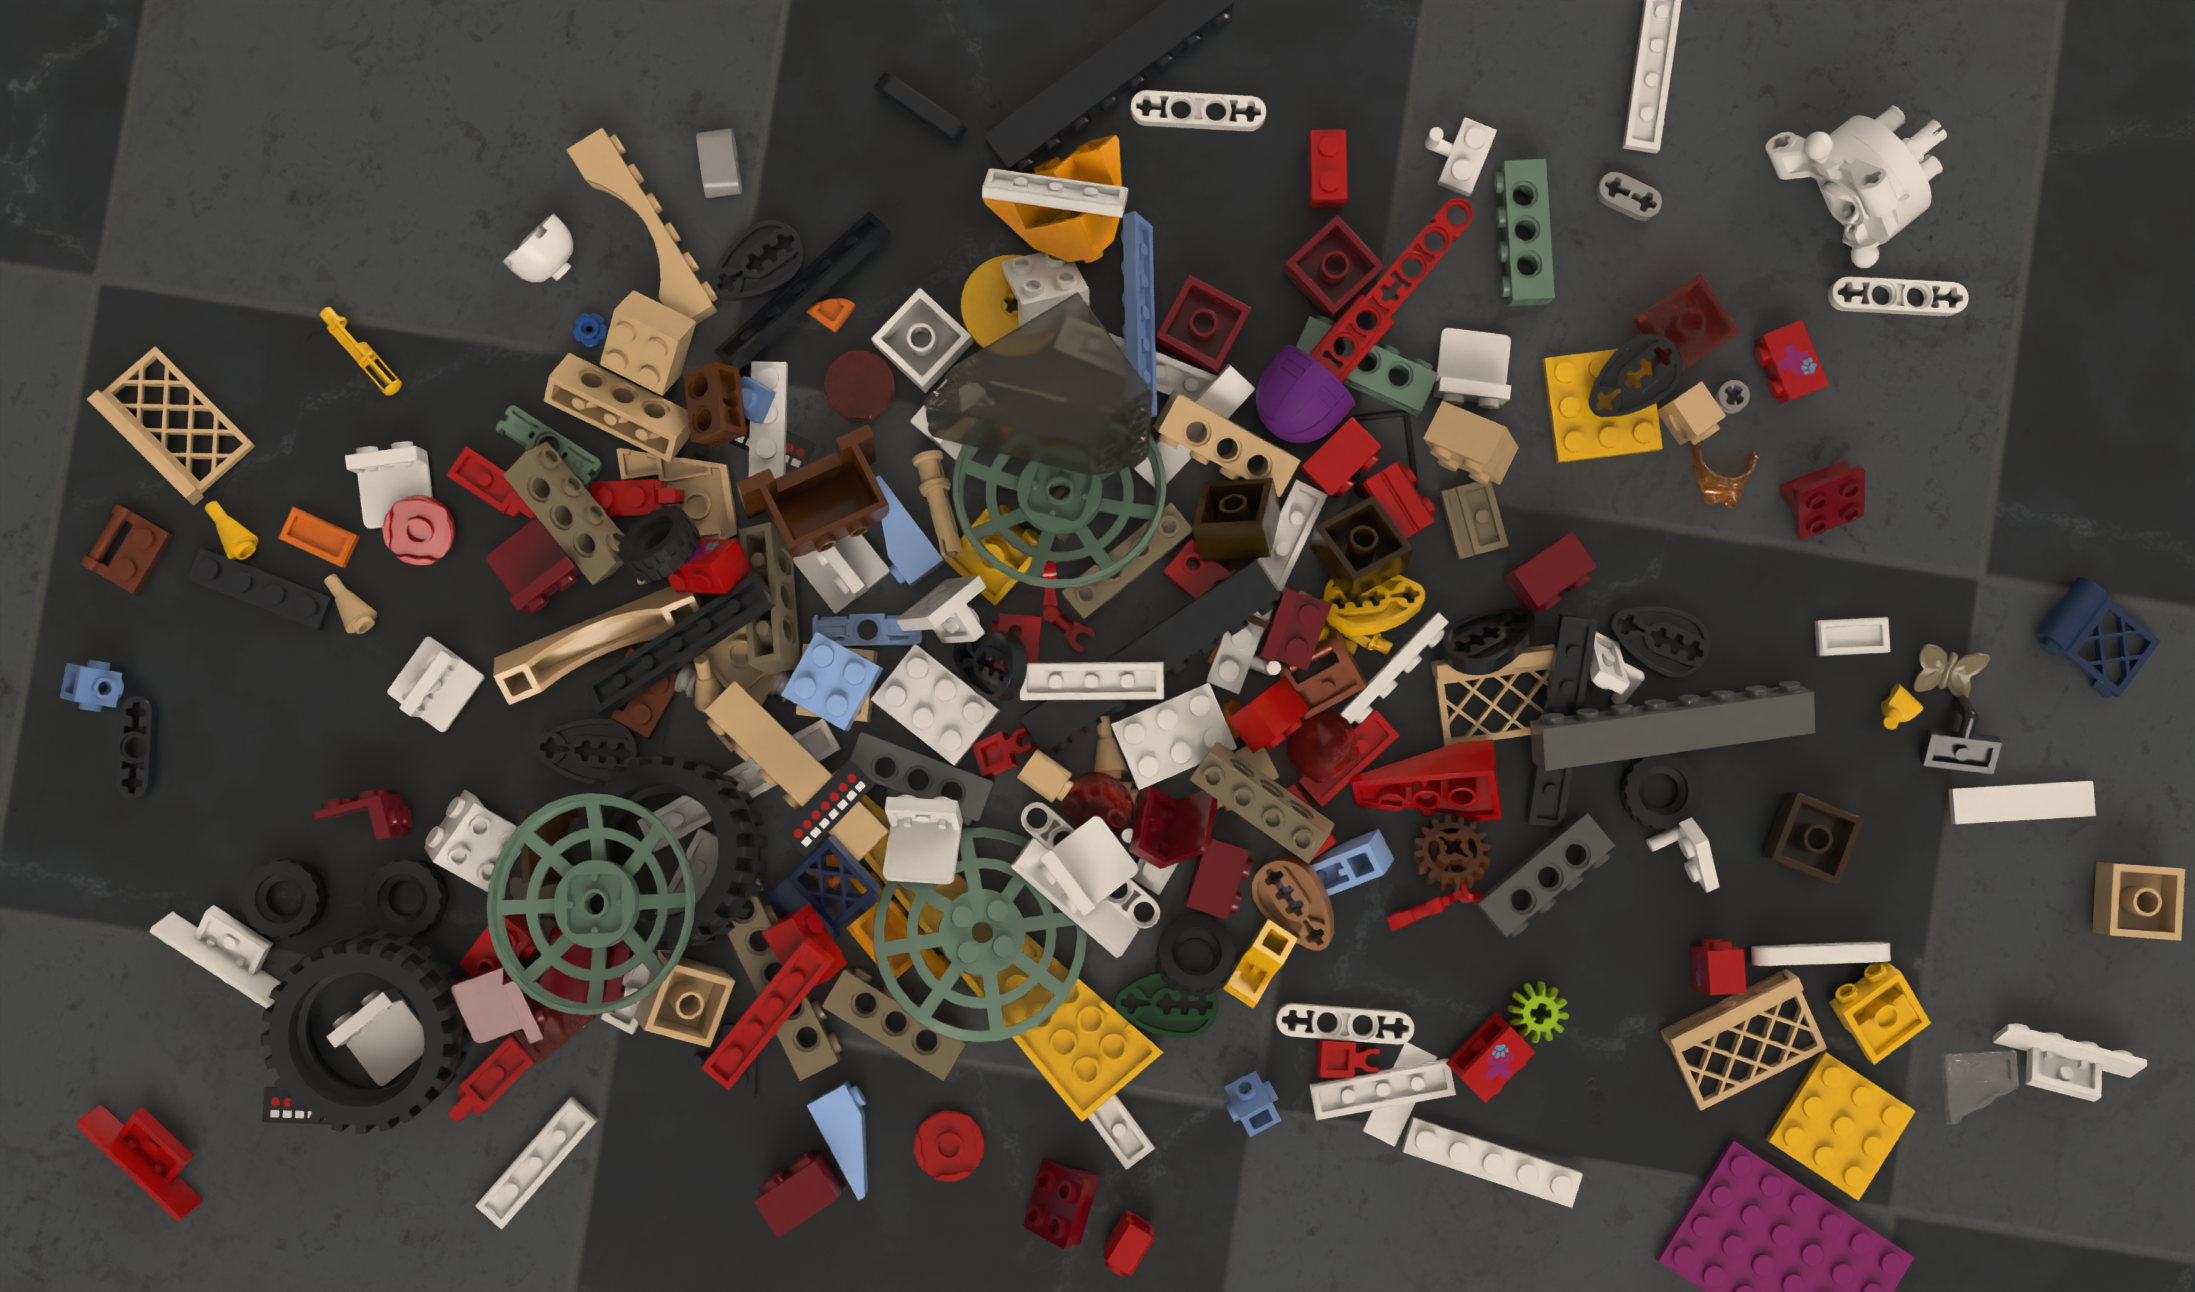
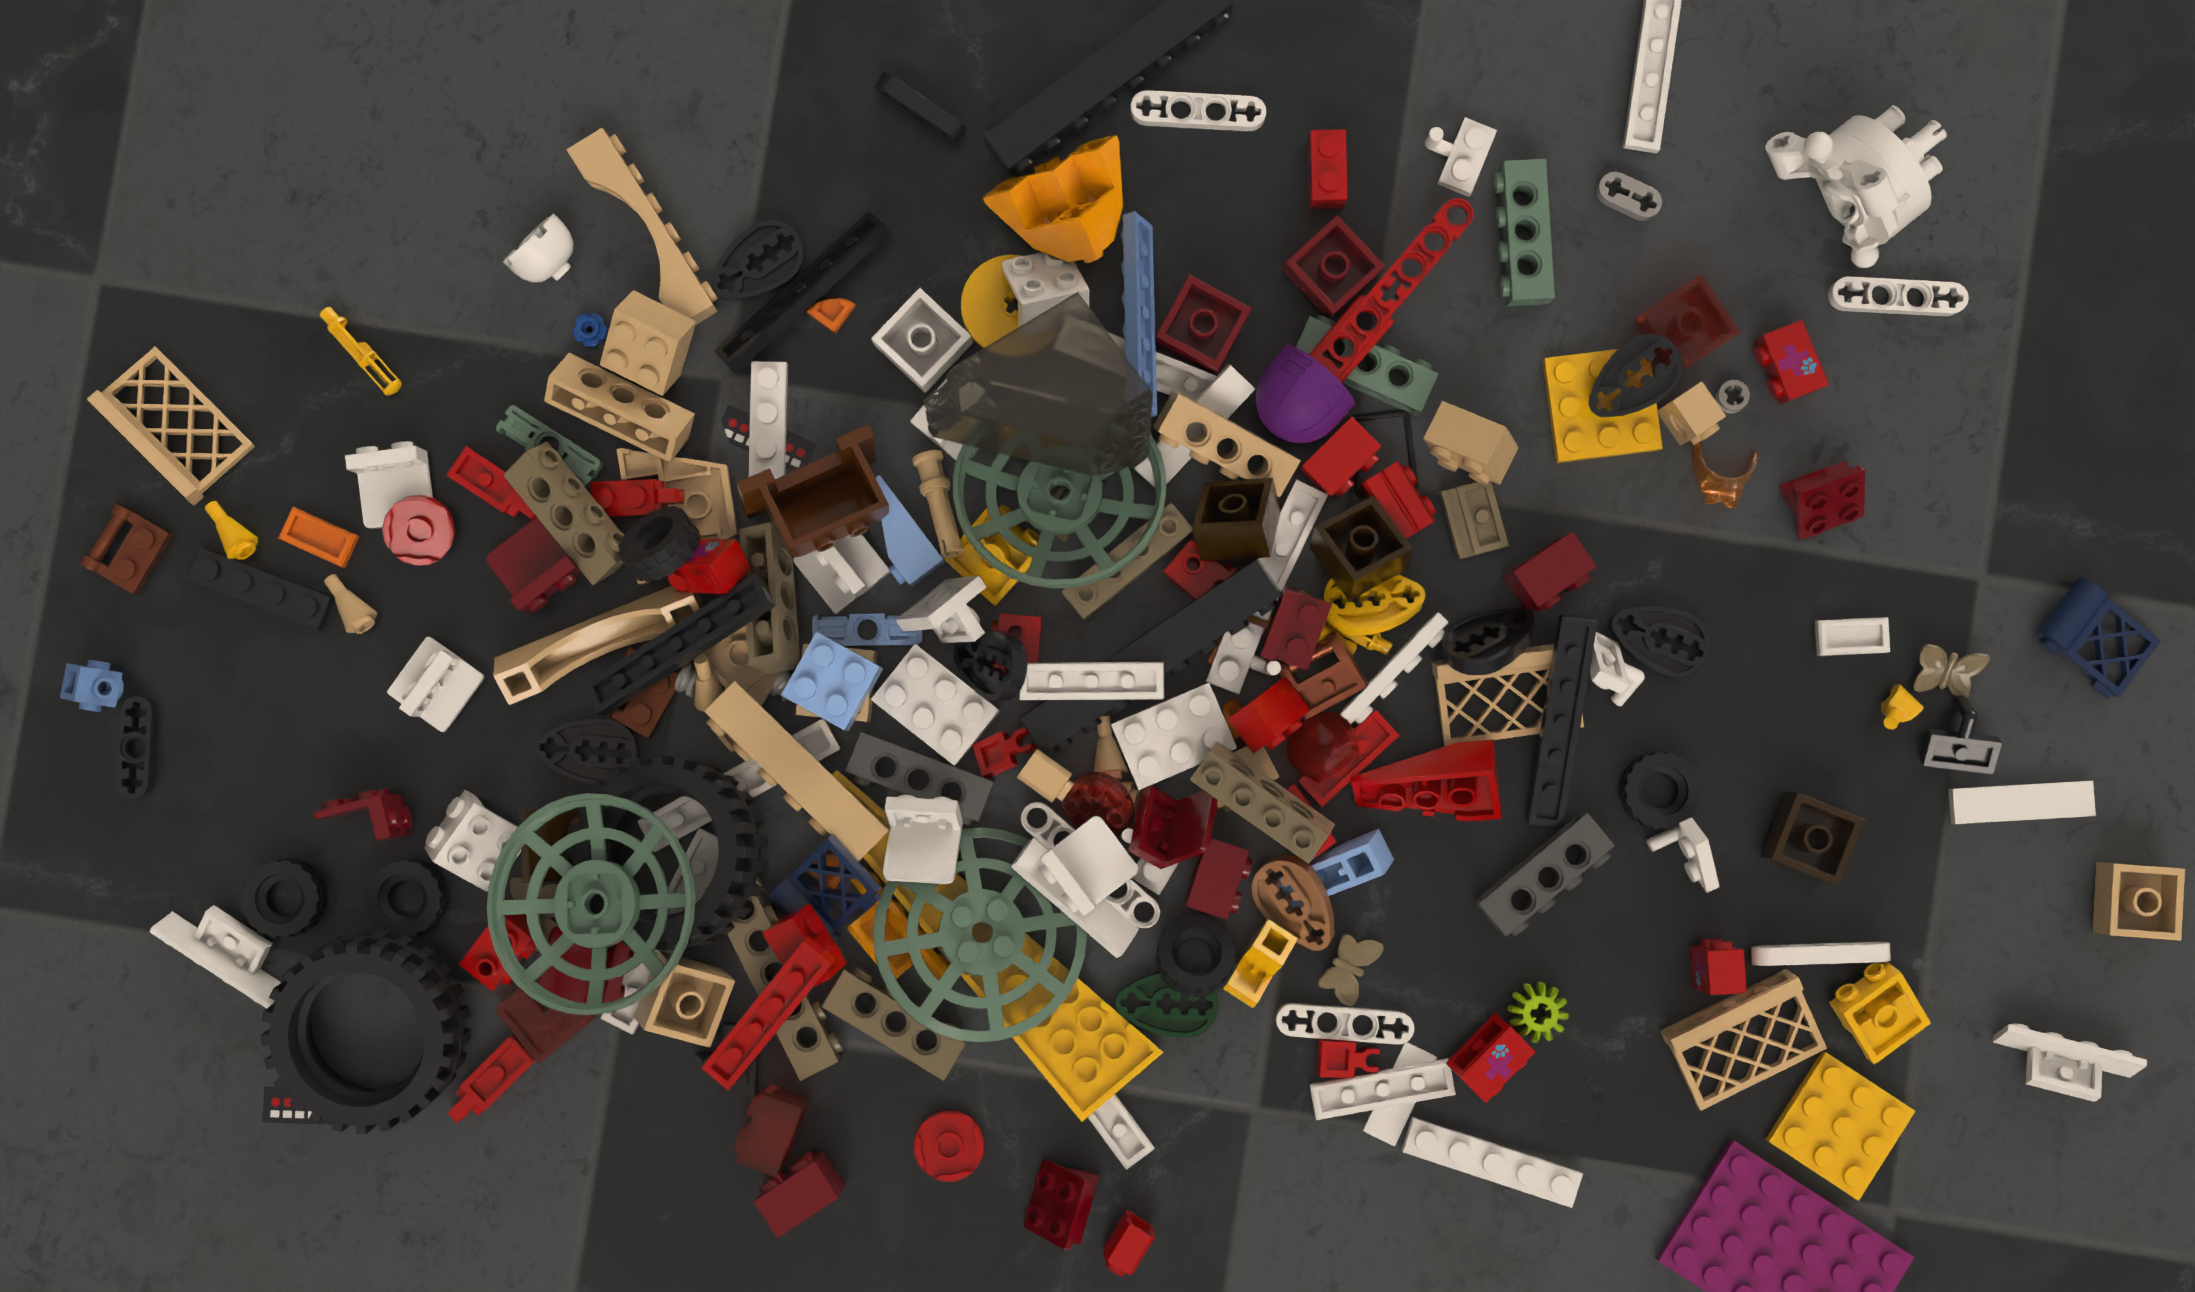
red bracket [76,1105,203,1221] -> none
white bracket [326,988,424,1086] -> none
bracket [451,965,548,1044] -> none
white tile [475,1096,598,1229] -> none
reddish brown brick [683,361,747,447] -> none
light grey beam [696,128,742,199] -> none
medium blue plate [740,376,776,424] -> none
black sticker [779,759,875,857] -> none
light blue slope [807,1080,868,1201] -> none
clear red tile [824,350,896,422] -> none
white tile [982,168,1128,218] -> none
red piece [1042,562,1096,653] -> none
medium blue brick [1224,1071,1282,1137] -> none
red piece [1386,877,1483,931] -> none
reddish brown gear [1413,815,1491,892] -> none
white bracket [1433,328,1511,409] -> none
dark grey brick [1530,681,1815,771] -> none
clear wing [1941,1050,2019,1125] -> none
none -> clear red brick [733,1084,811,1178]
none -> dark tan piece [1318,934,1384,1007]

